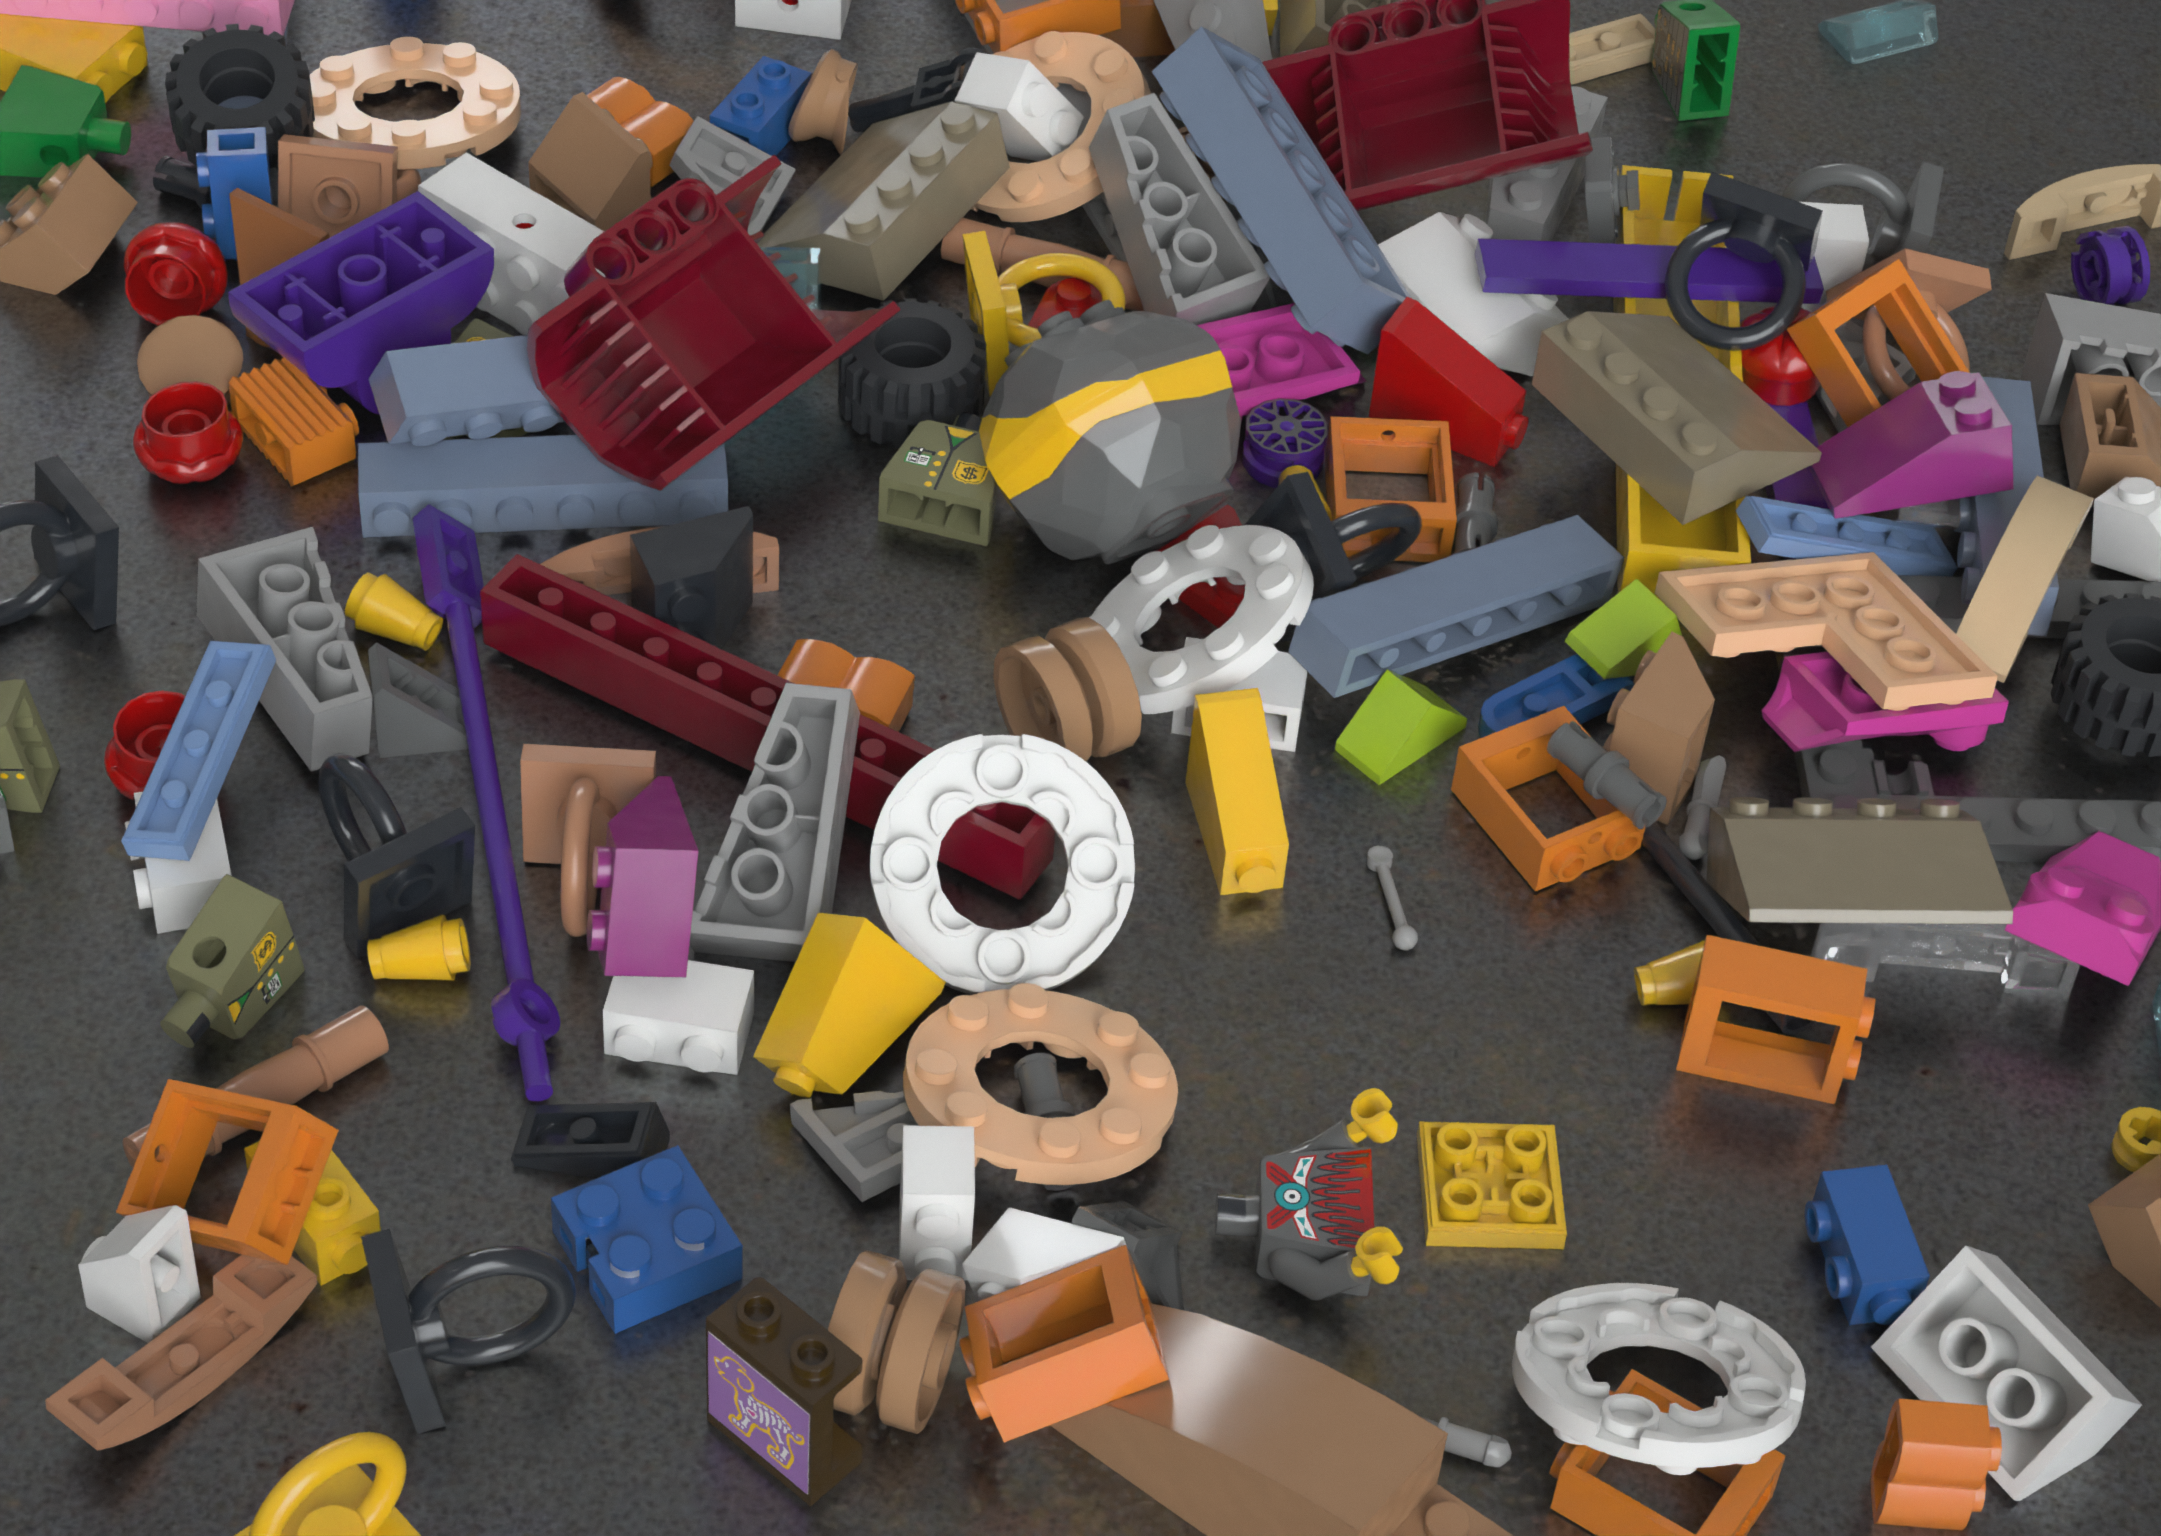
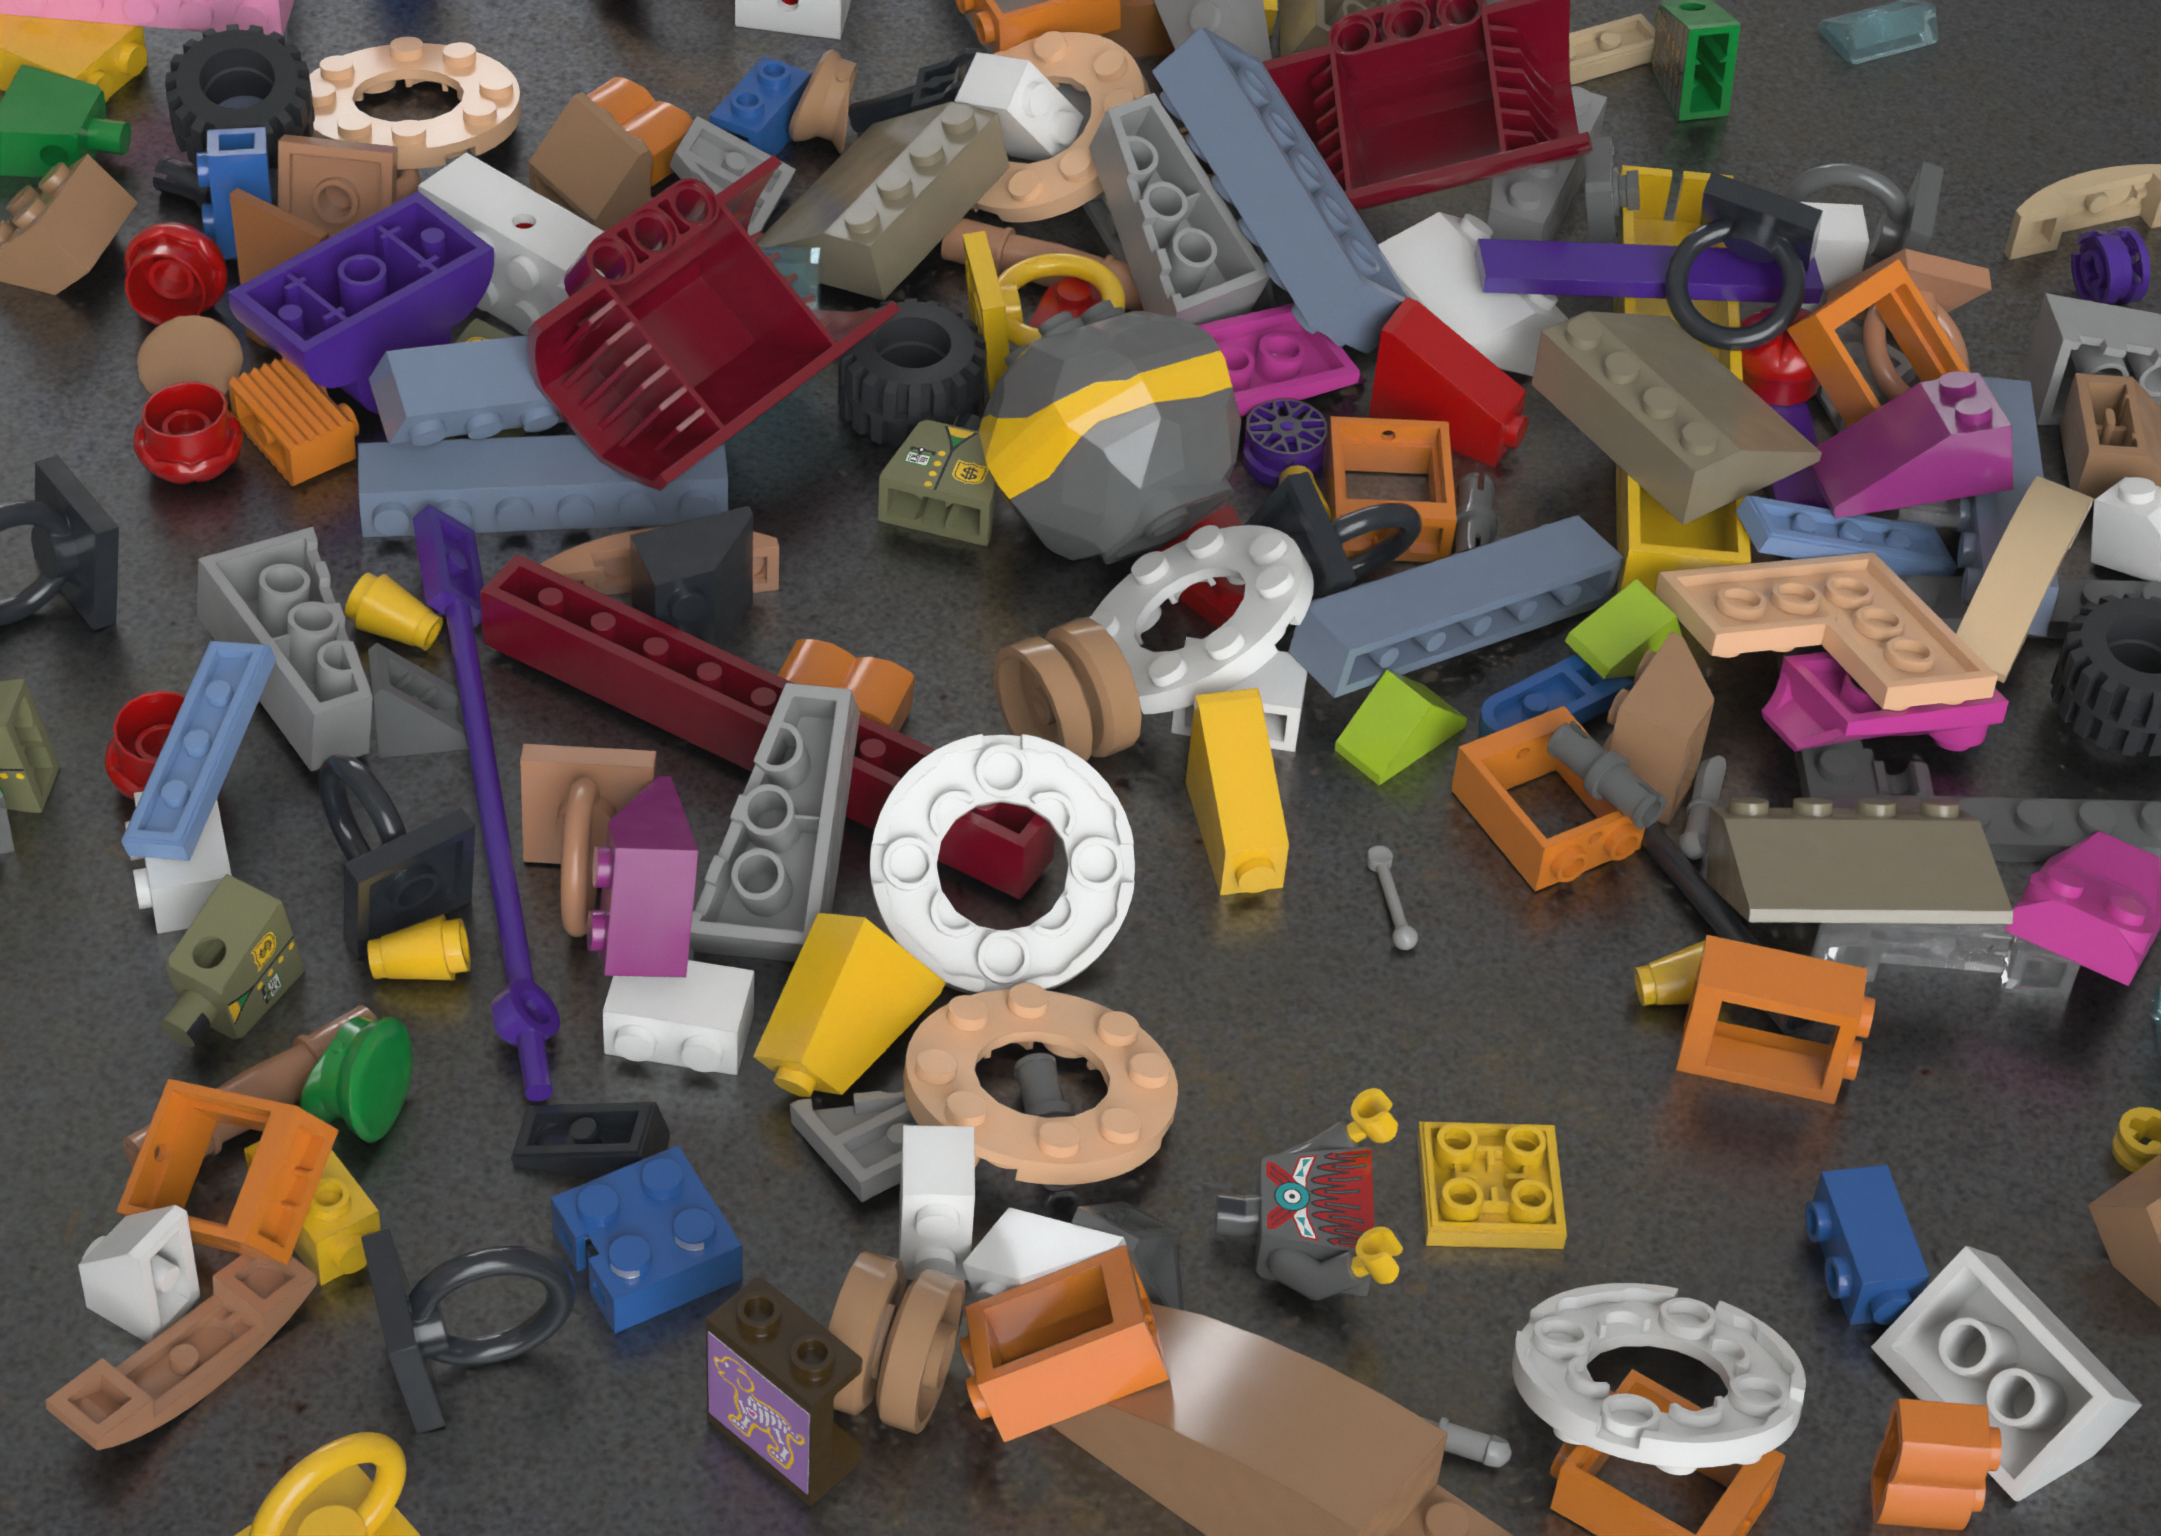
none -> green piece [300,1016,414,1143]

